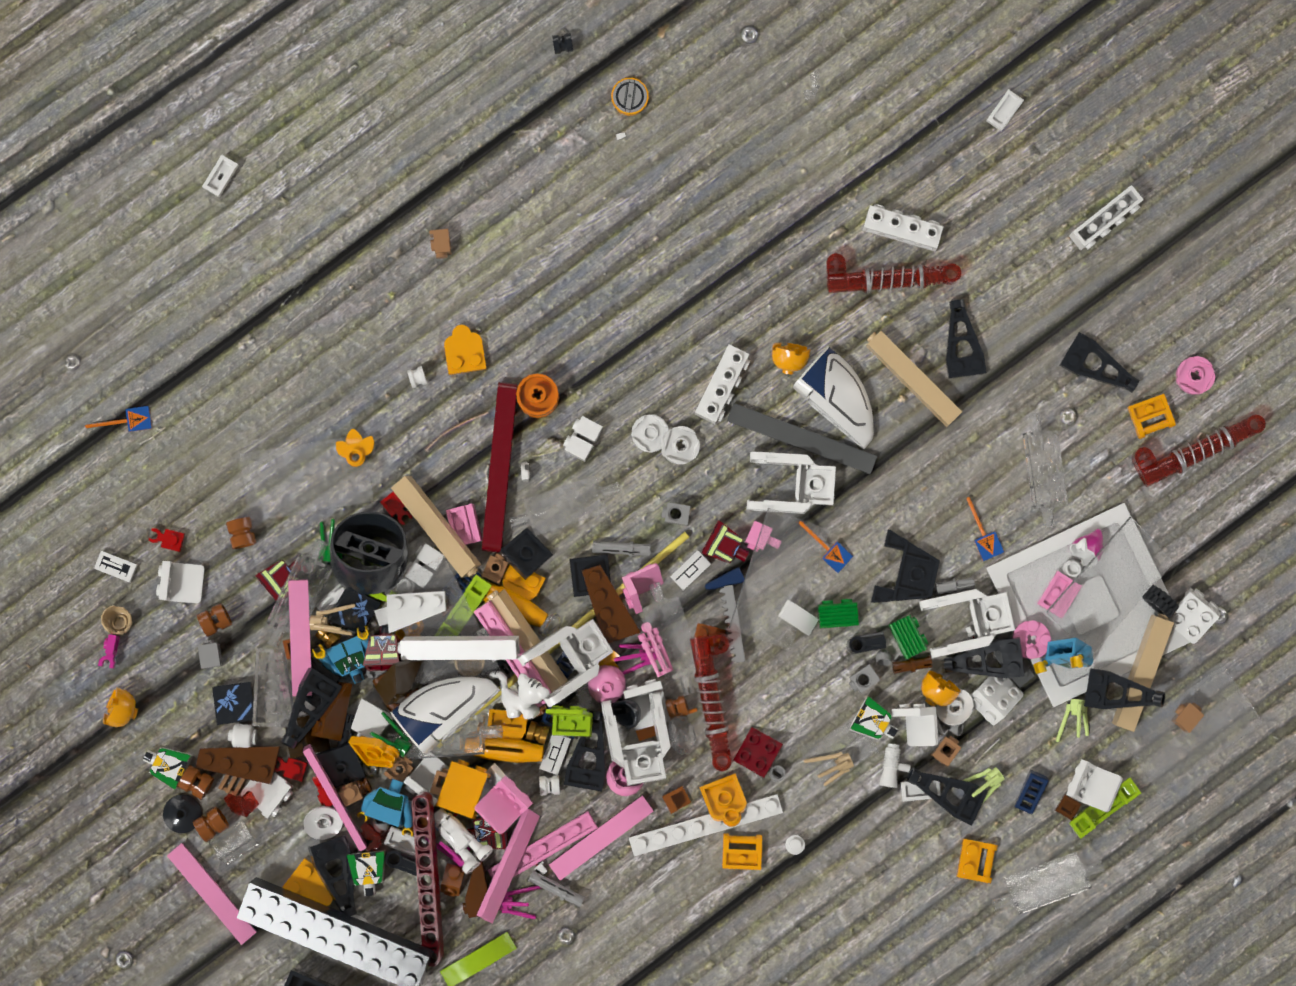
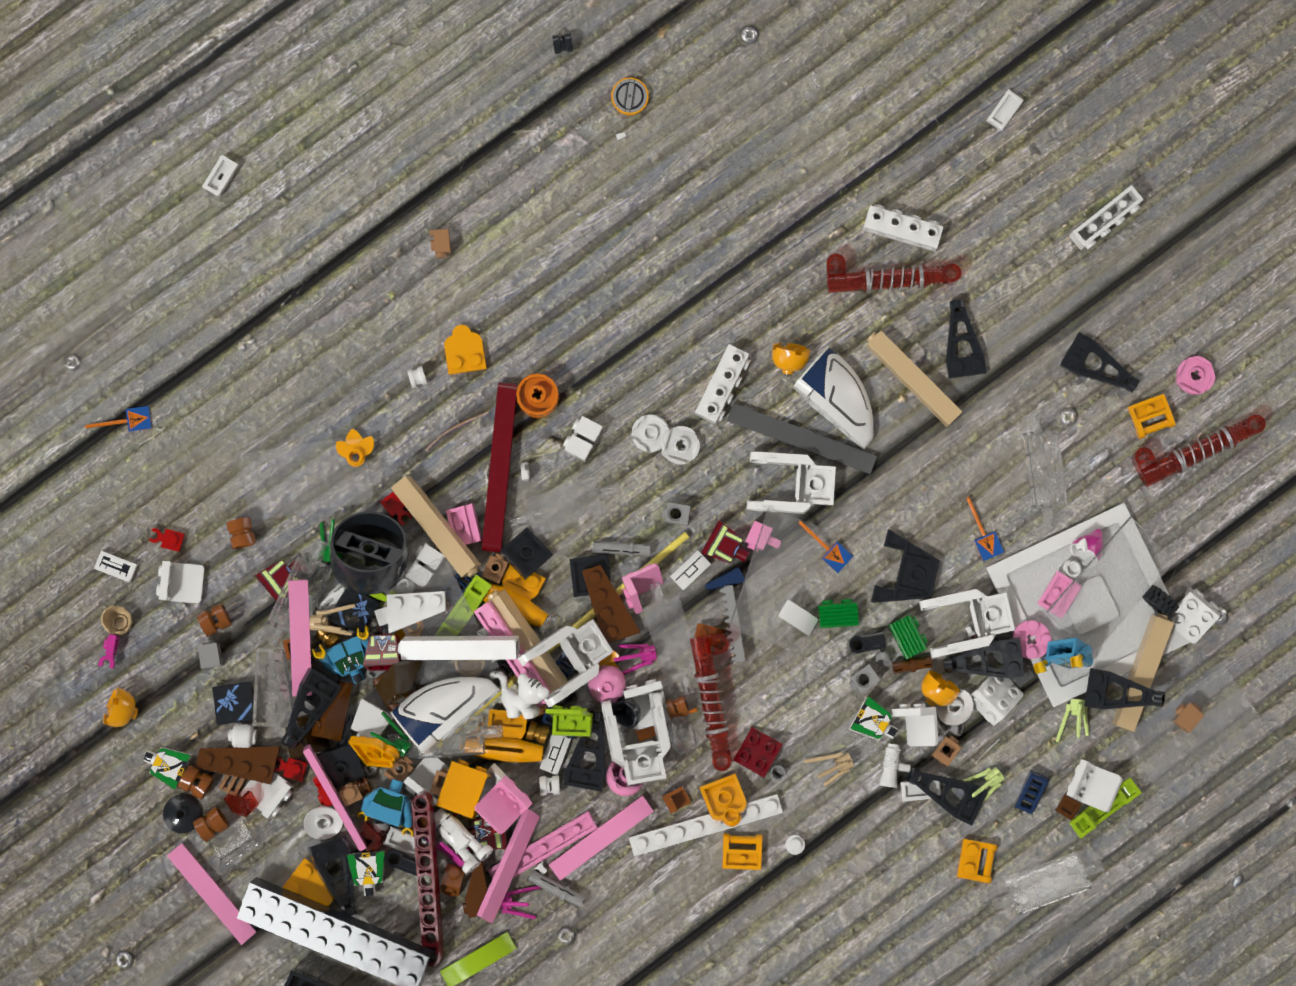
bright pink piece [638,622,673,677] -> none
light grey axle [936,578,975,595] -> none

